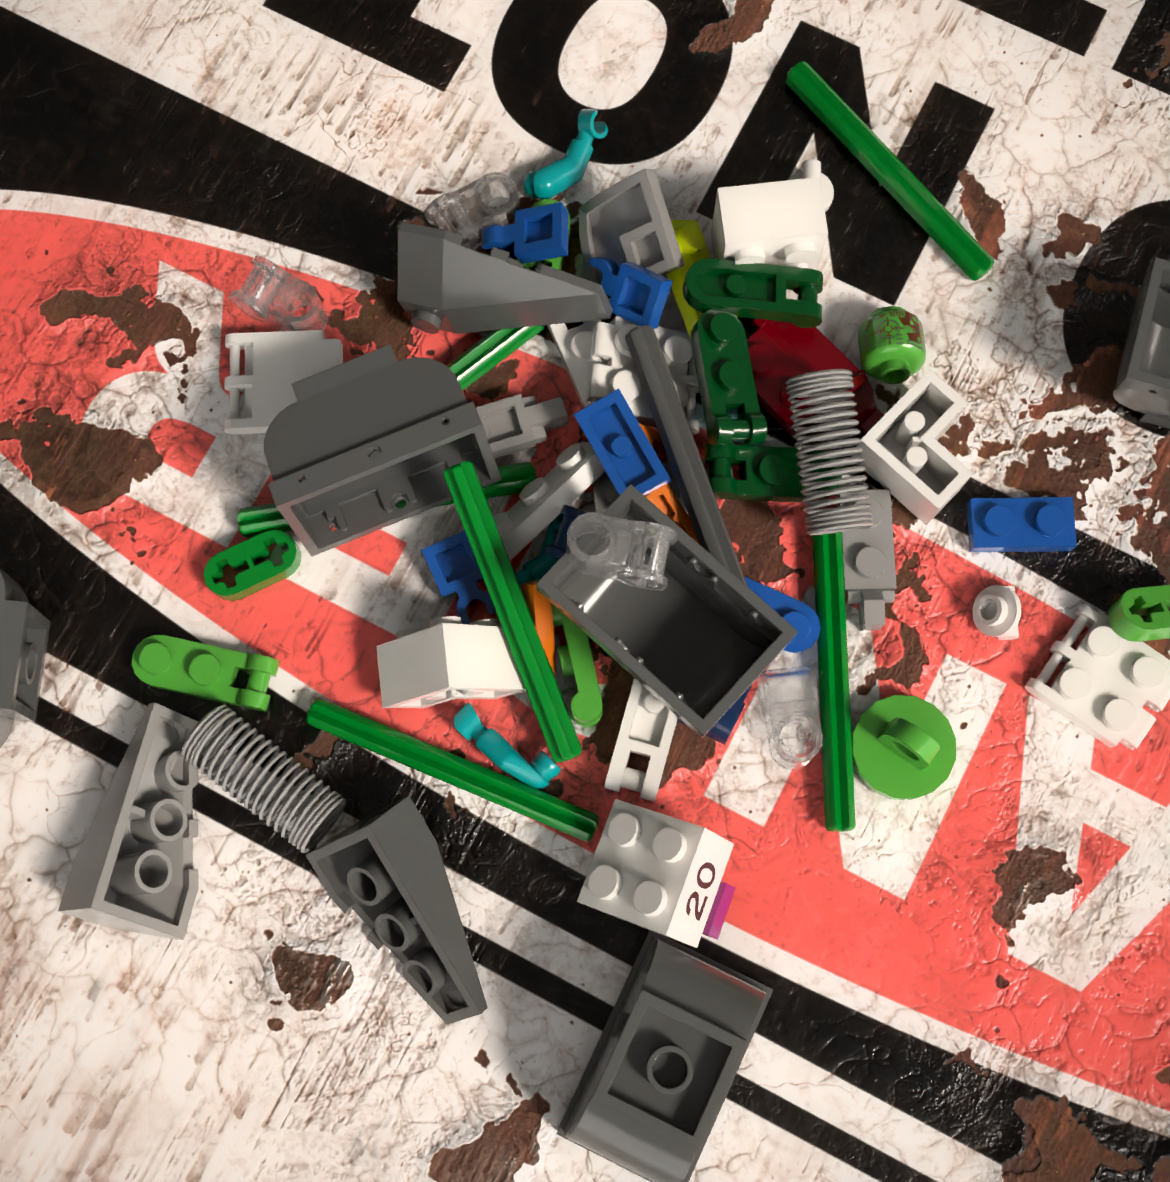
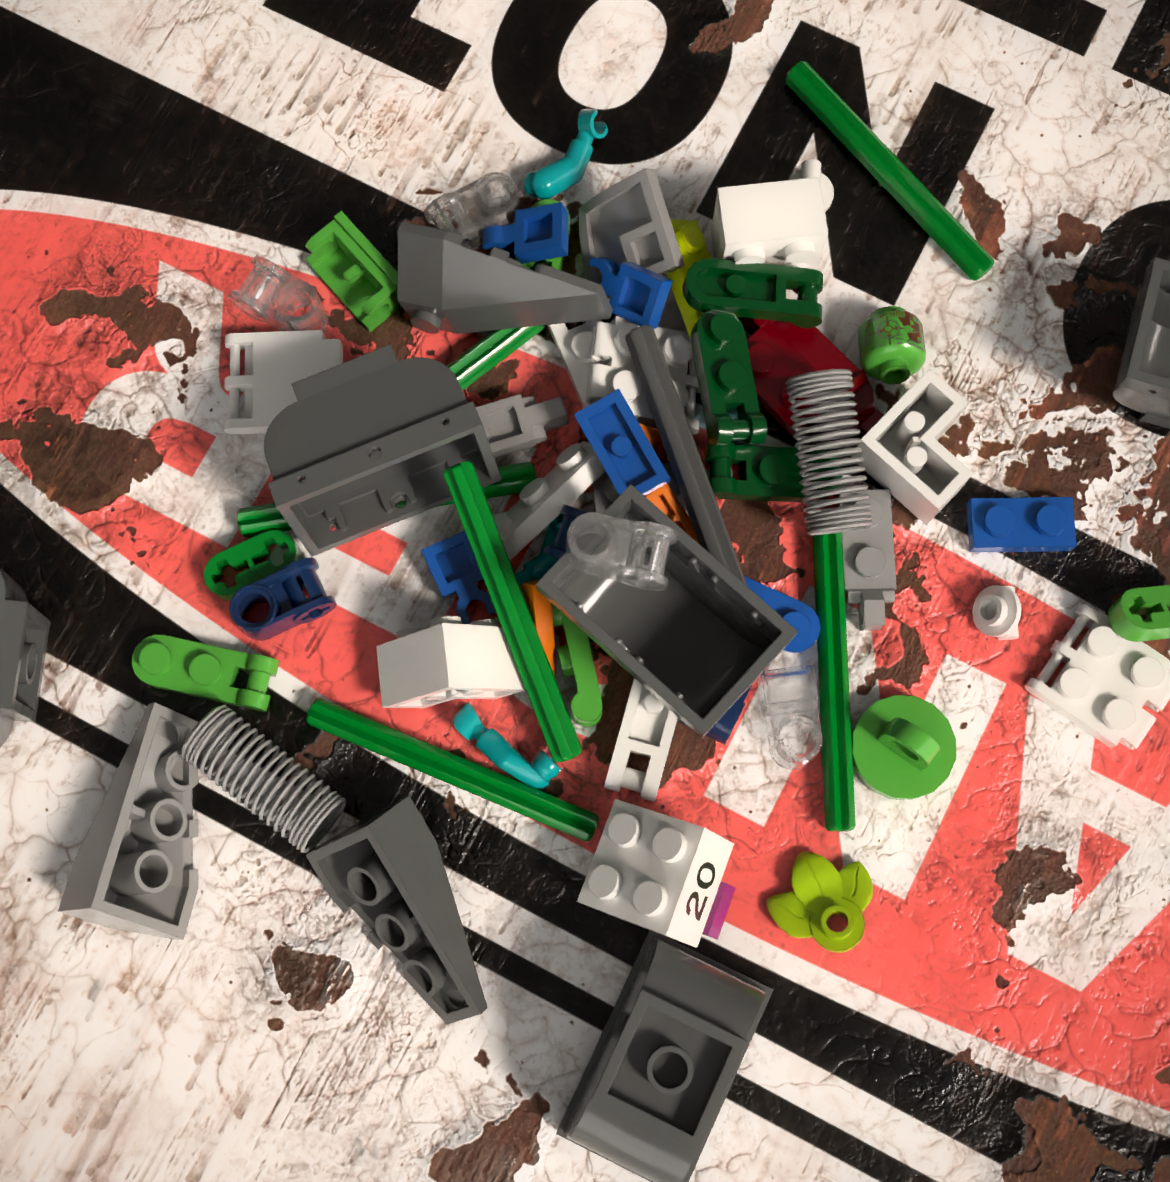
none -> dark blue piece [229,557,337,641]
none -> bright green hinge [305,211,402,333]
none -> lime plate [766,851,873,953]

